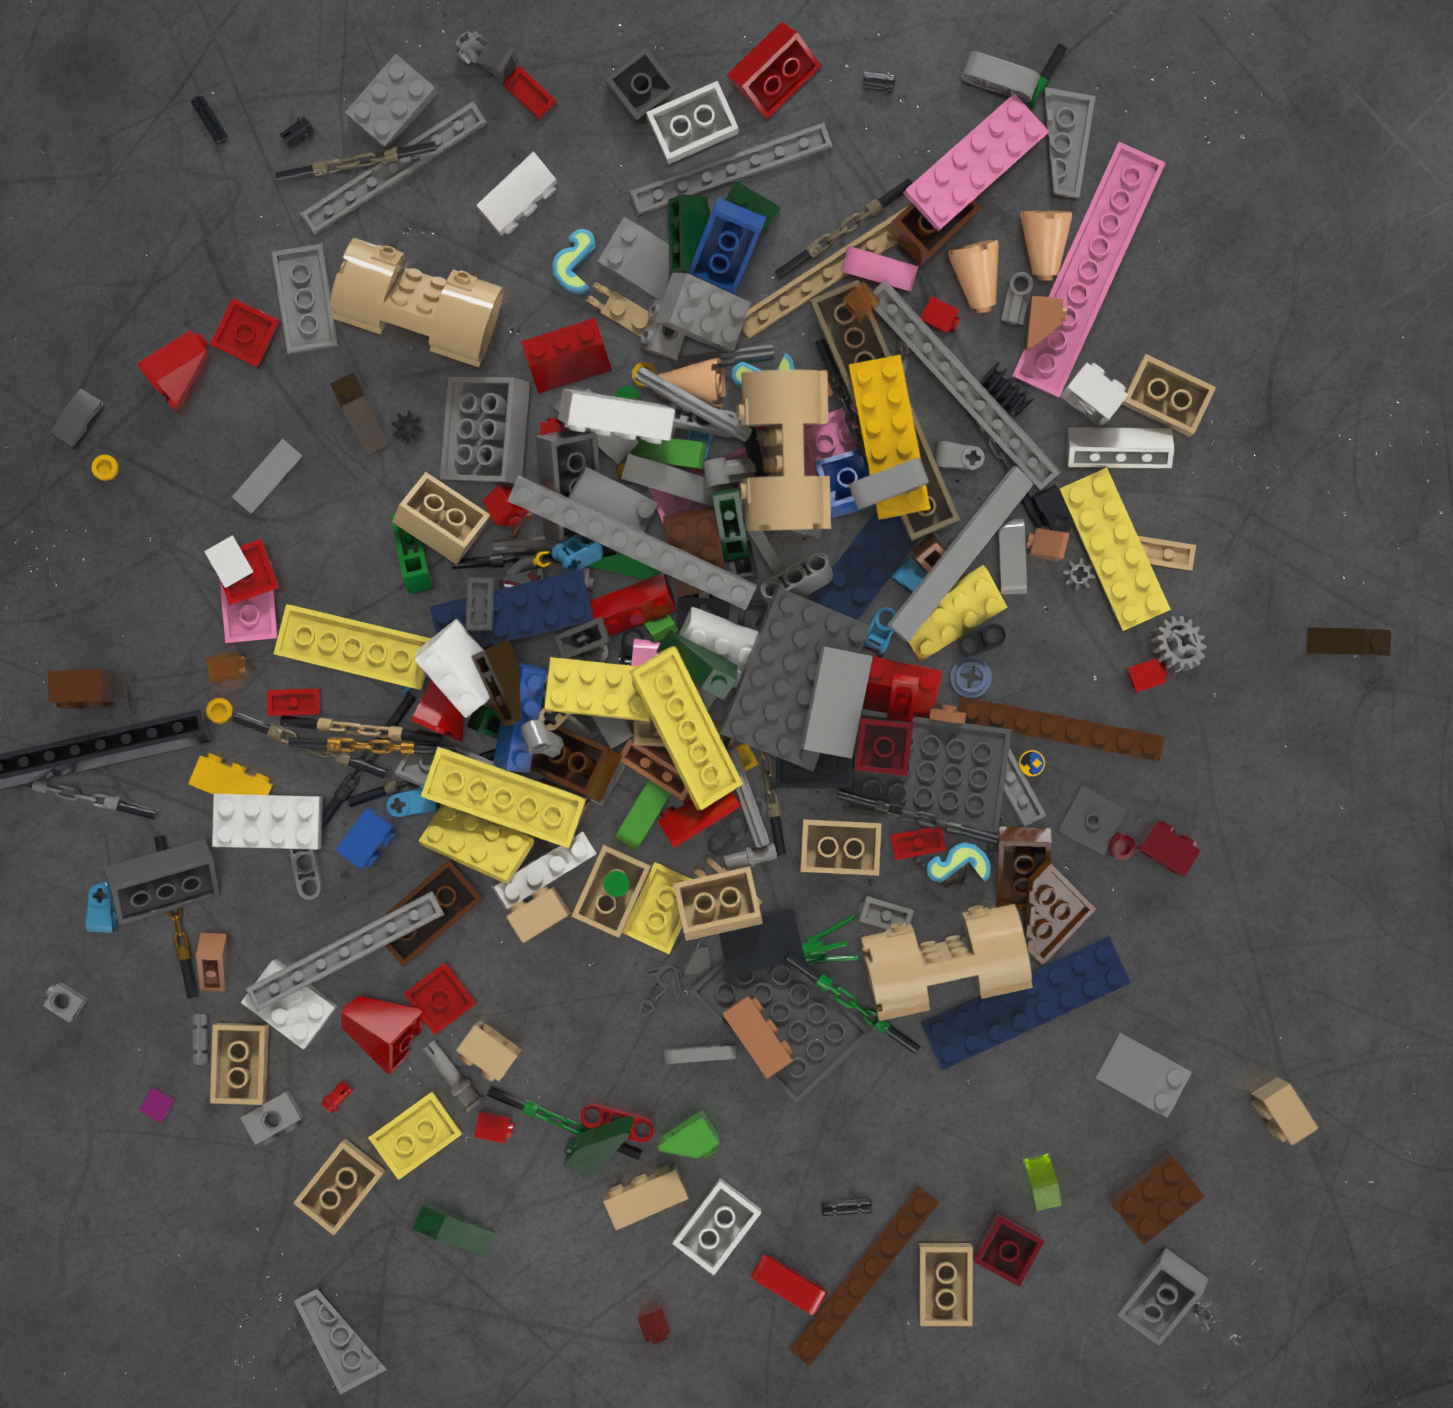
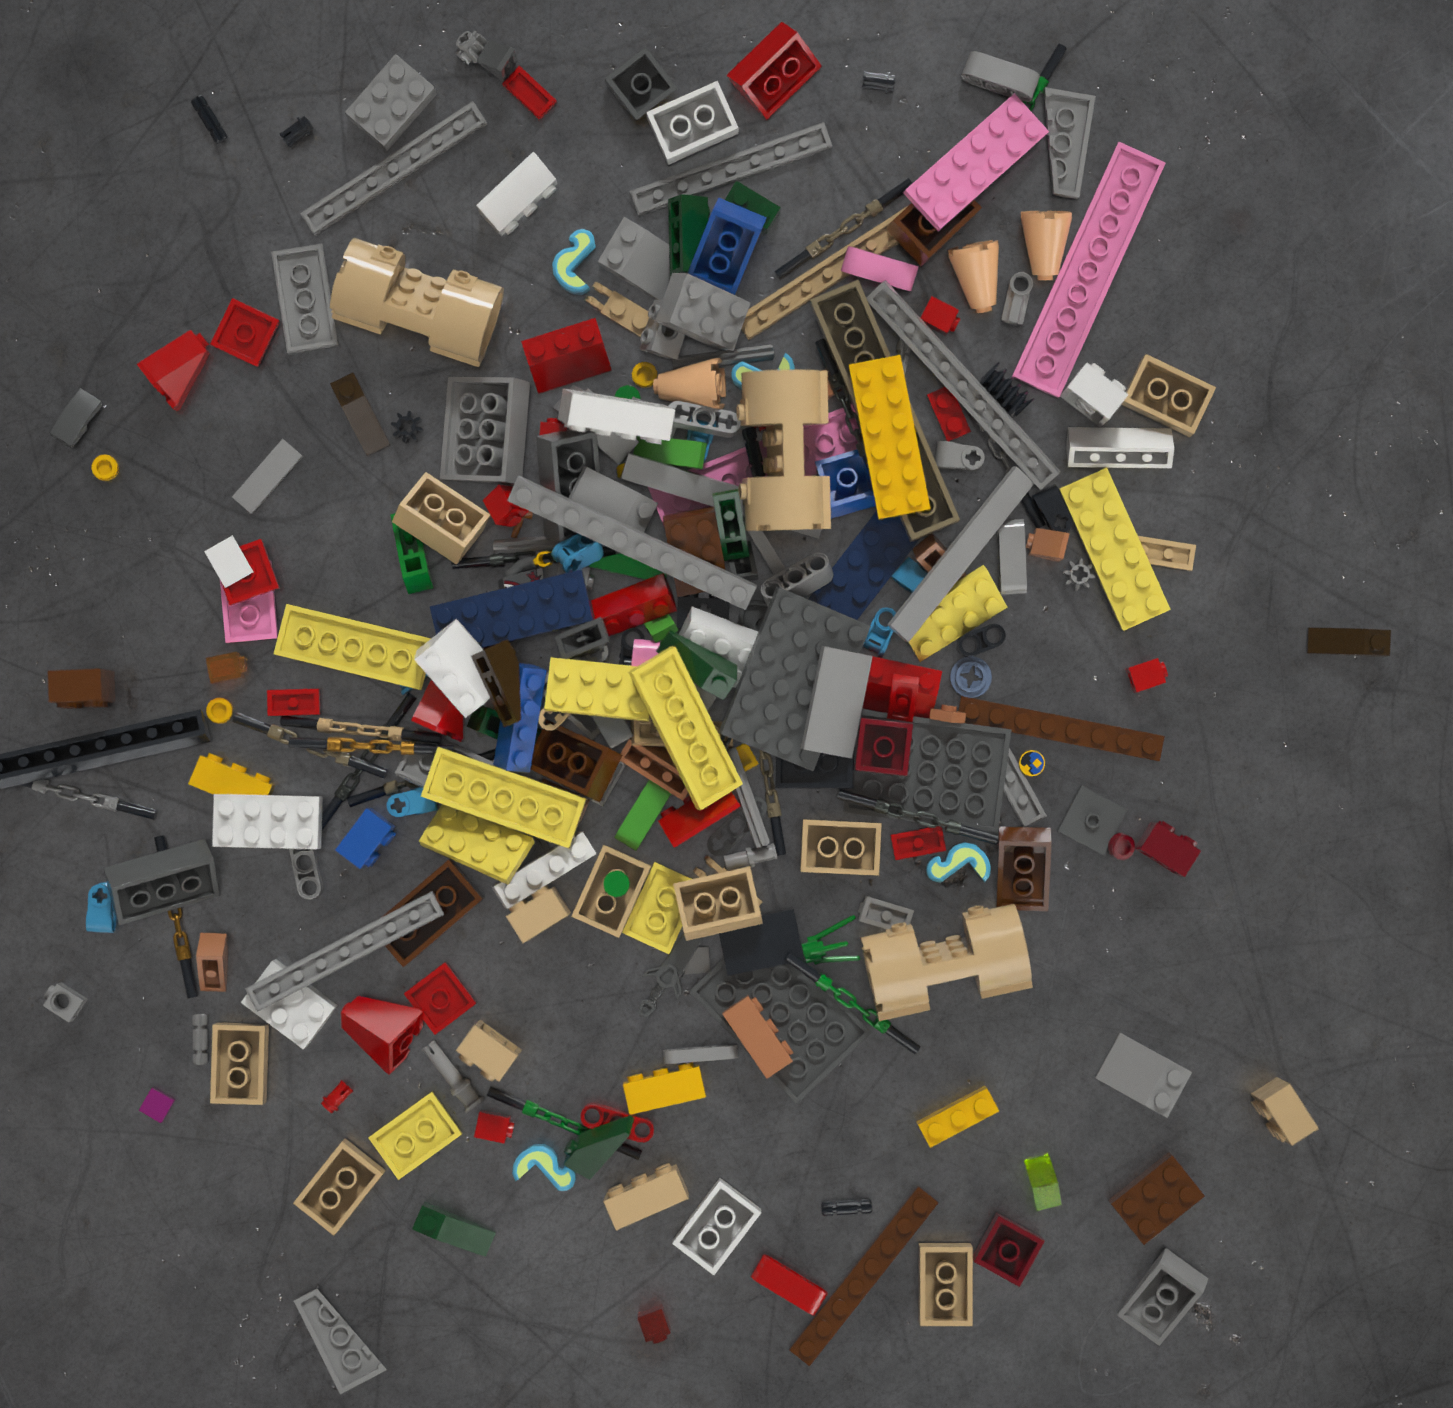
light grey brick [240,1090,304,1145] -> none
piece [275,141,437,182] -> none
dark grey plate [466,577,495,631] -> none
light grey piece [521,720,564,758] -> none
light grey axle [635,368,752,441] -> none
bright green slope [658,1110,719,1158] -> none
light grey piece [703,458,756,489] -> none
clear orange brick [843,281,880,323] -> none
light grey beam [849,458,929,510] -> none
dark blue plate [920,936,1131,1070] -> none
plate [1024,860,1096,965] -> none
nougat slope [1025,296,1067,351] -> none
light grey gear [1151,616,1207,672] -> none
none -> animal [512,1144,576,1191]
none -> yellow brick [623,1062,706,1115]
none -> yellow brick [916,1086,999,1148]
none -> red plate [926,387,971,442]

